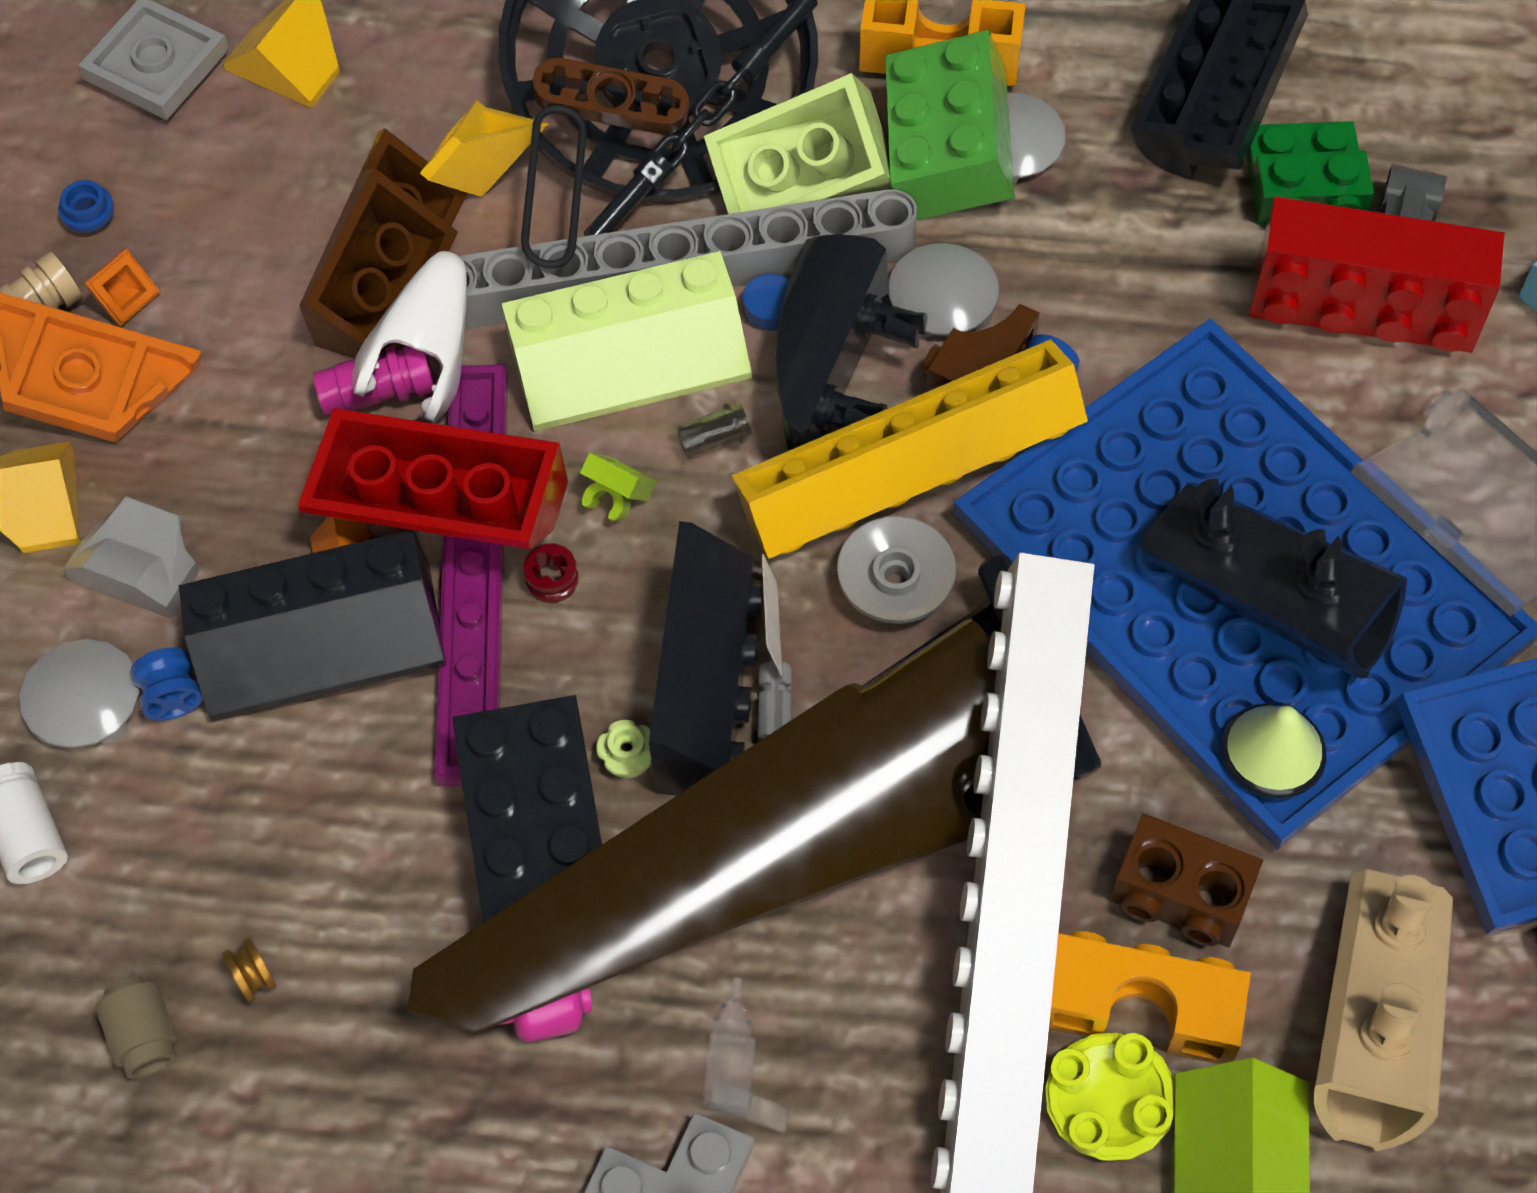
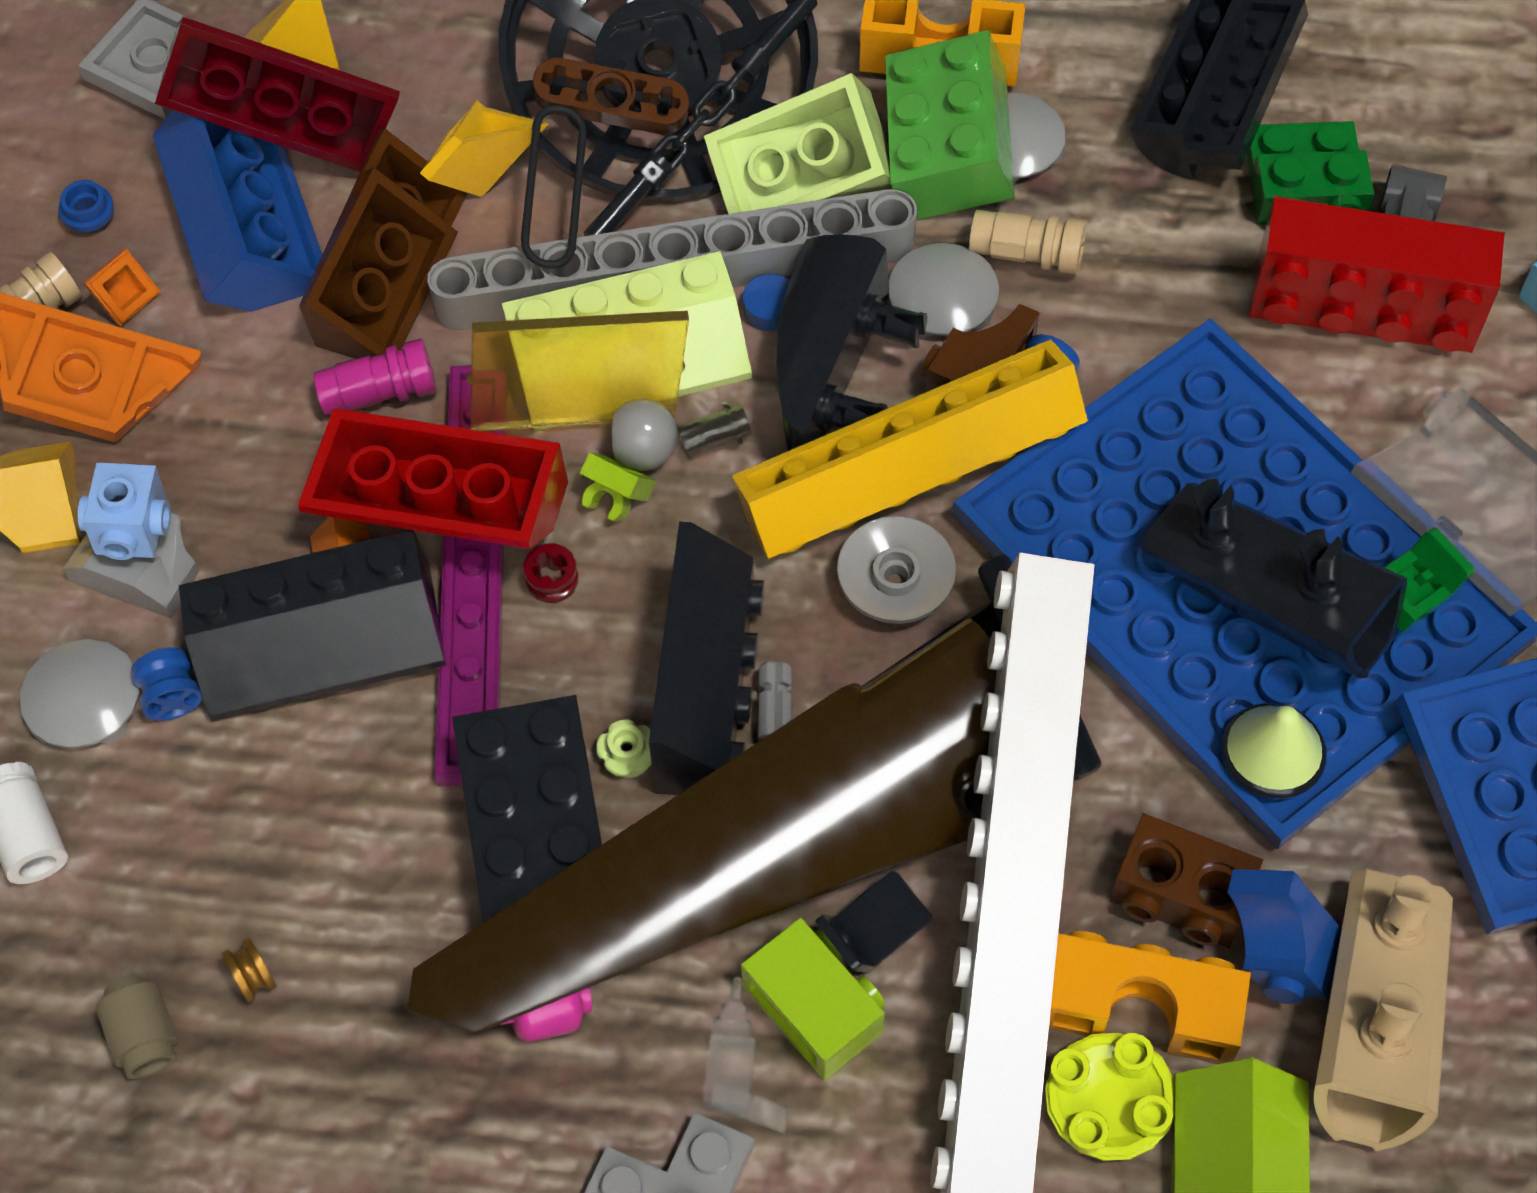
white animal [352,251,467,423] -> none
white sticker [762,554,782,676] -> none
none -> light blue brick [78,462,171,560]
none -> blue slope [152,110,322,312]
none -> dark red slope [155,17,400,172]
none -> clear yellow piece [467,310,689,431]
none -> light grey piece [612,398,679,471]
none -> lime piece [741,918,886,1081]
none -> black bracket [815,871,932,973]
none -> tan axle [969,209,1087,275]
none -> blue arch [1228,869,1341,1004]
none -> green bracket [1384,527,1475,633]

